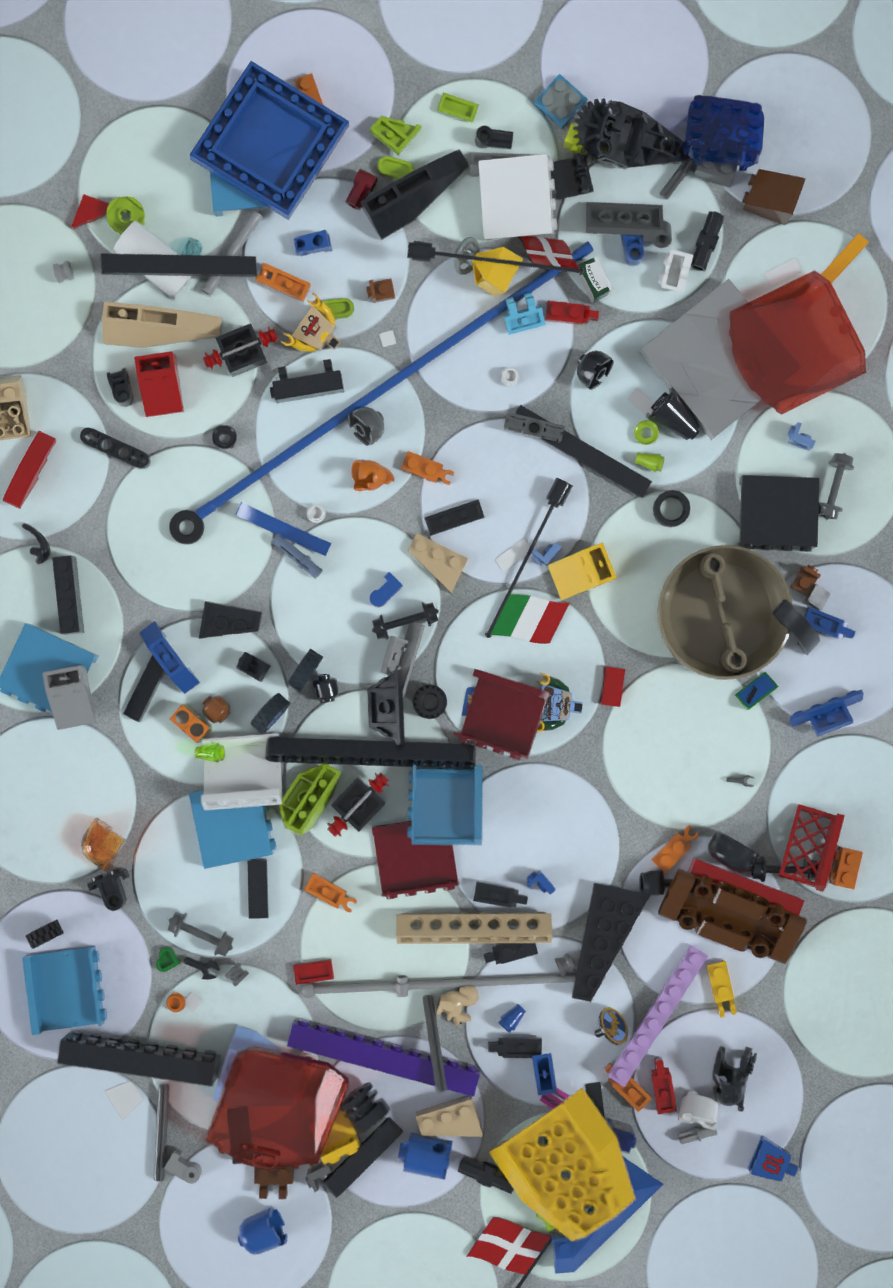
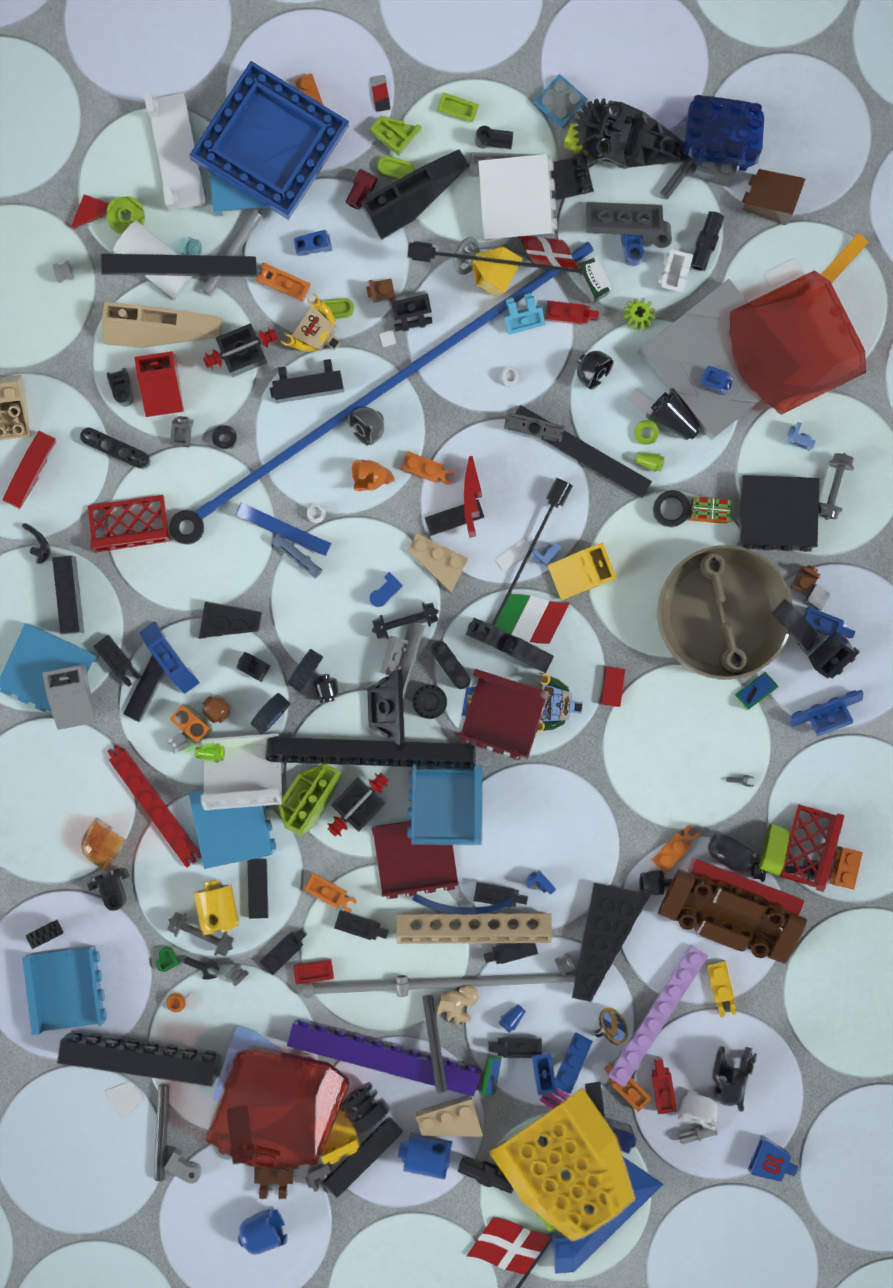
none -> red fence [88,495,170,553]
none -> black hinge [93,634,141,687]
none -> red hinge [107,744,202,868]
none -> white bracket [143,92,206,212]
none -> light grey wheel [167,732,191,754]
none -> flat silver bracket [170,416,194,448]
none -> yellow cylinder [194,879,239,935]
none -> black hinge [259,928,307,976]
none -> black hinge [334,909,389,940]
none -> sticker [370,75,391,112]
none -> black brick [388,290,433,332]
none -> blue sticker [412,894,513,915]
none -> black beam [431,641,470,689]
none -> red slope [464,456,482,538]
none -> black arch [465,618,554,673]
none -> slope [481,1054,502,1097]
none -> blue plate [552,1032,593,1094]
none -> lime gear [623,297,655,330]
none -> piece [689,496,731,524]
none -> blue bracket [700,365,733,396]
none -> lime beam [759,823,790,876]
none -> black brick [808,631,860,679]

